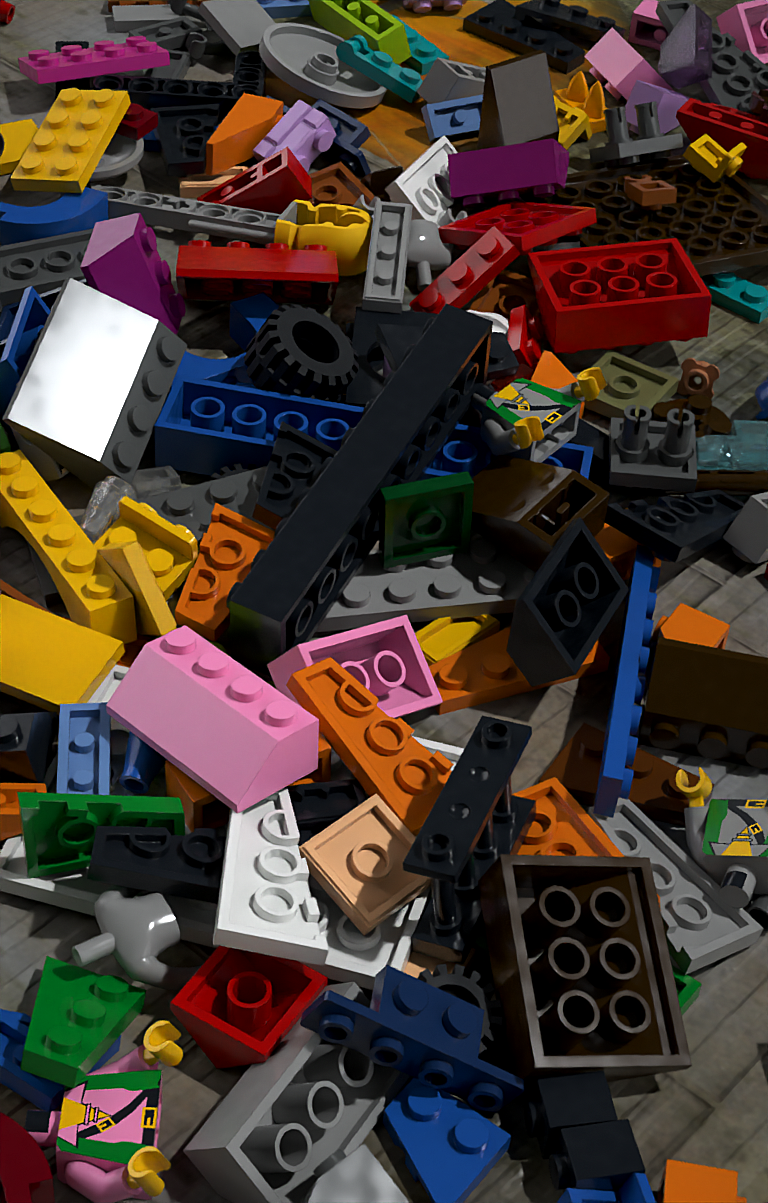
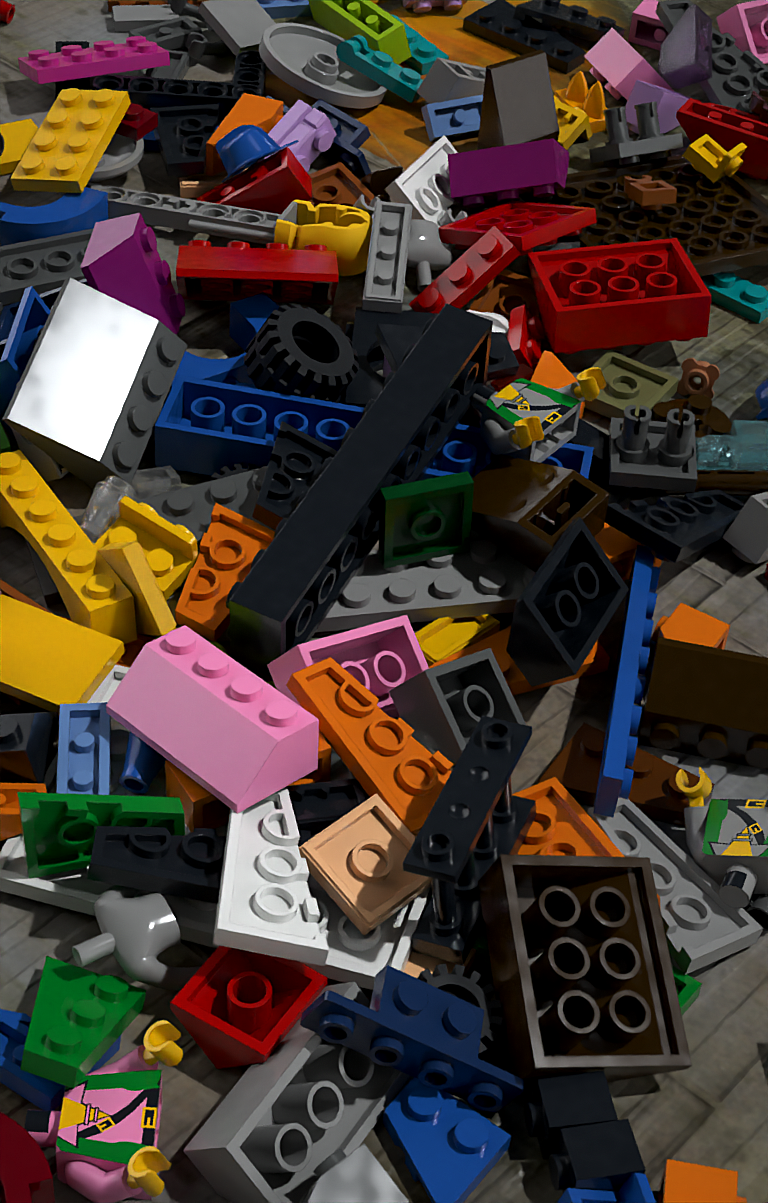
none -> blue piece [216,125,299,183]
none -> dark grey slope [389,648,526,763]

